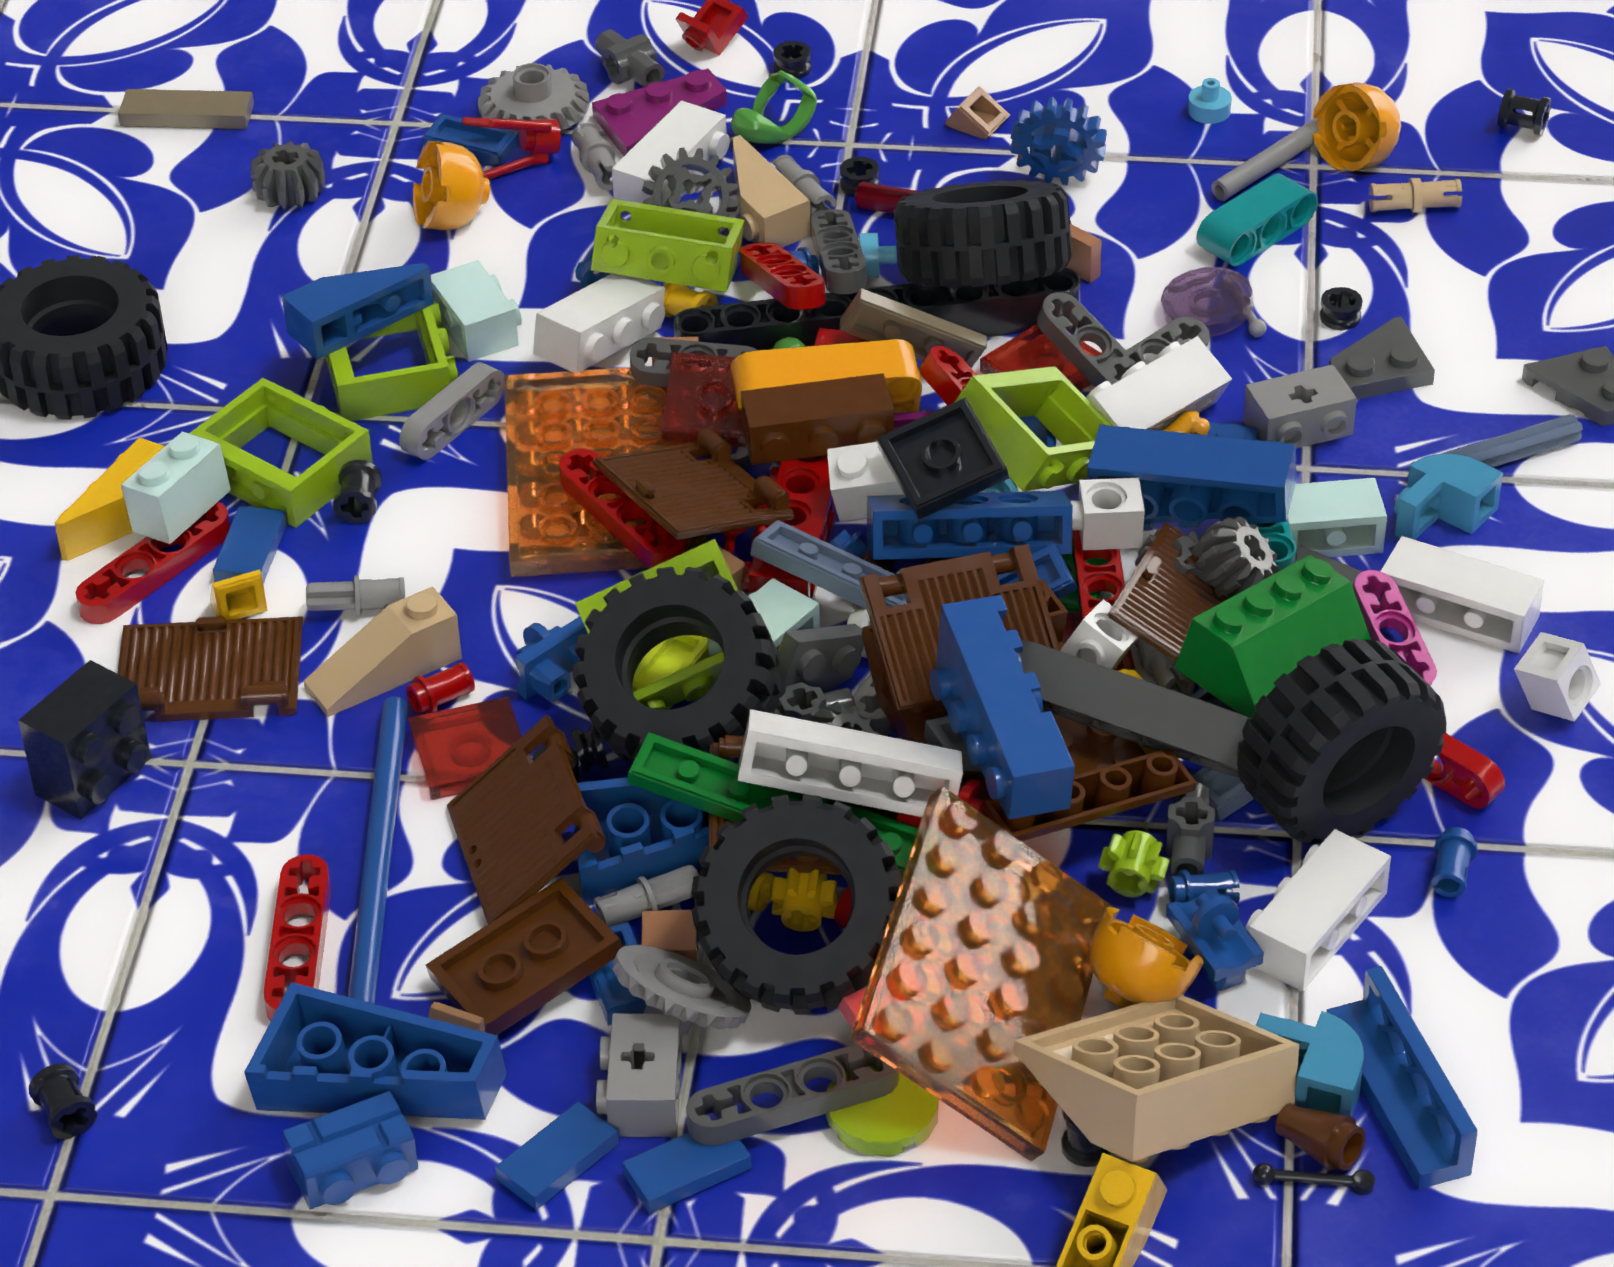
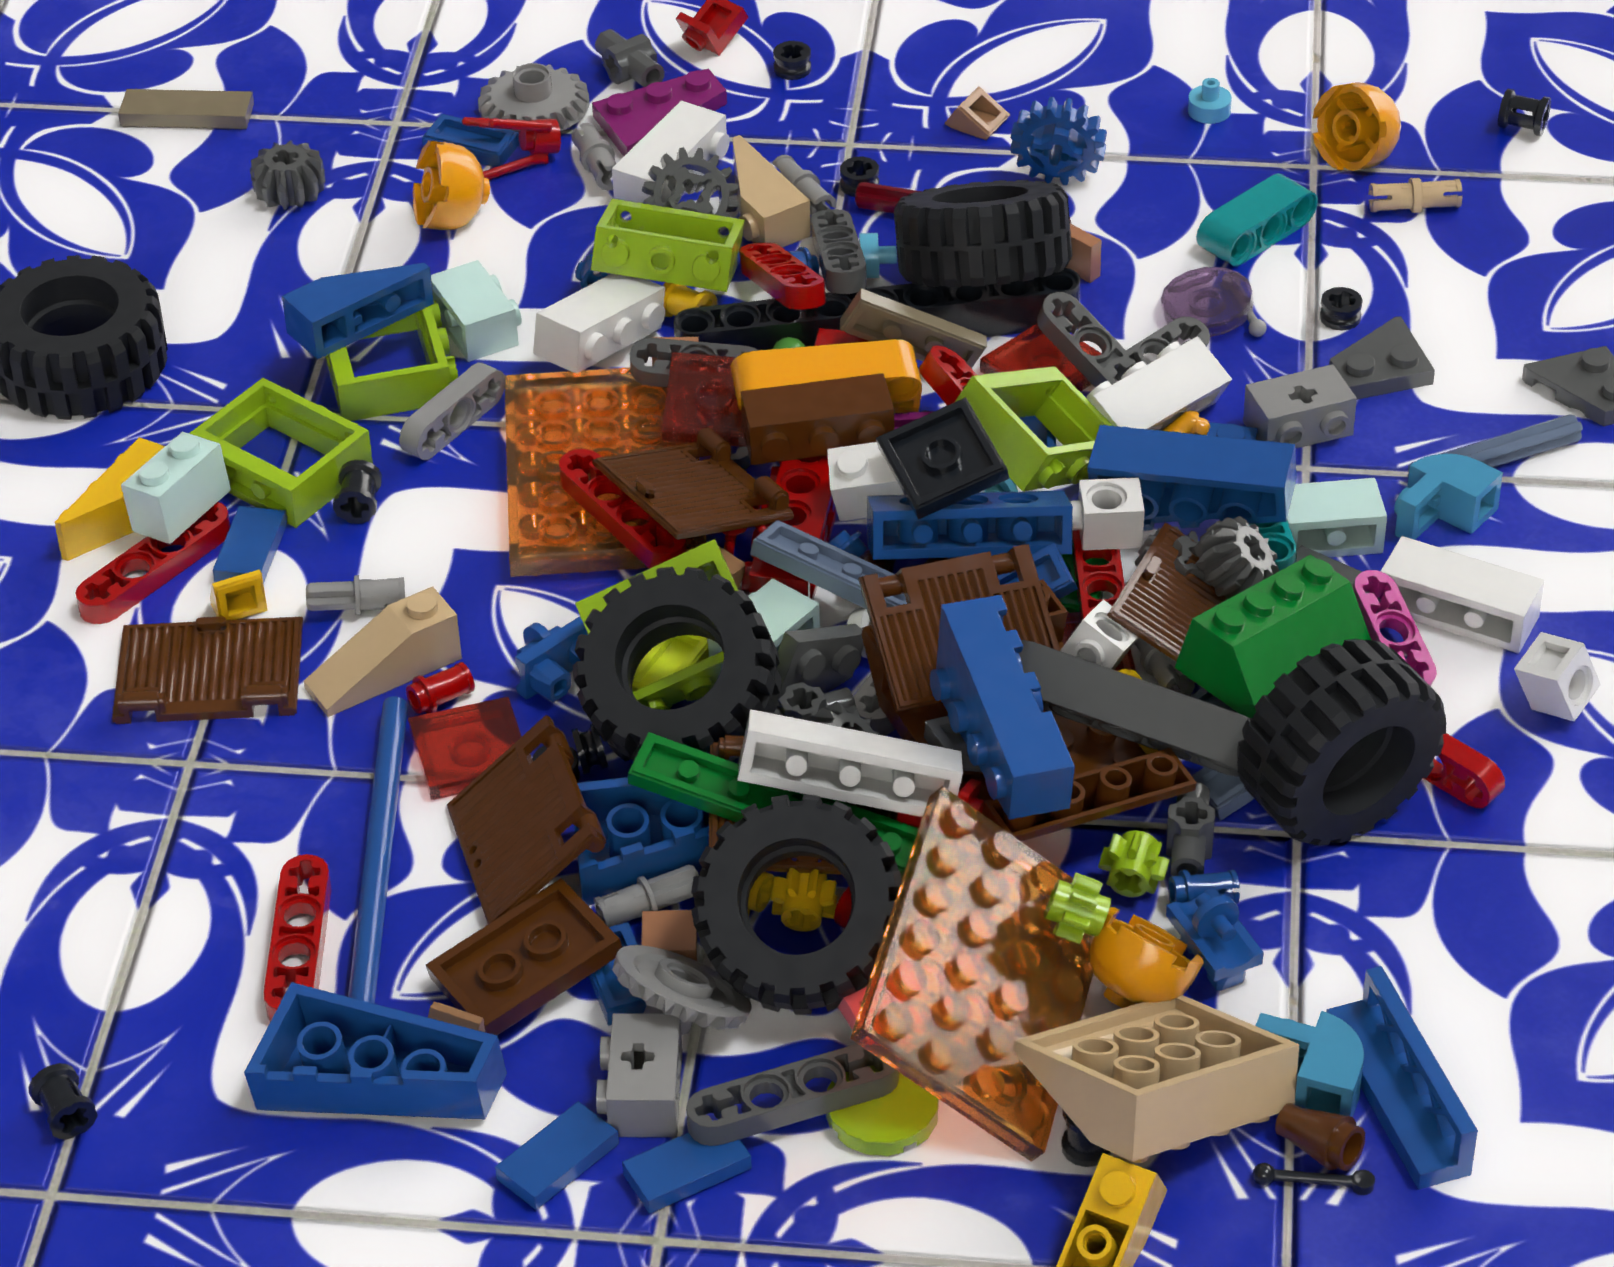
black brick [18,660,151,819] -> none
blue brick [281,1091,418,1210] -> none
bright green piece [731,70,817,144] -> none
light grey piece [1211,118,1318,201] -> none
white brick [1245,829,1391,992] -> none
blue pin [1431,827,1478,897] -> none
none -> lime gear [1044,872,1111,945]

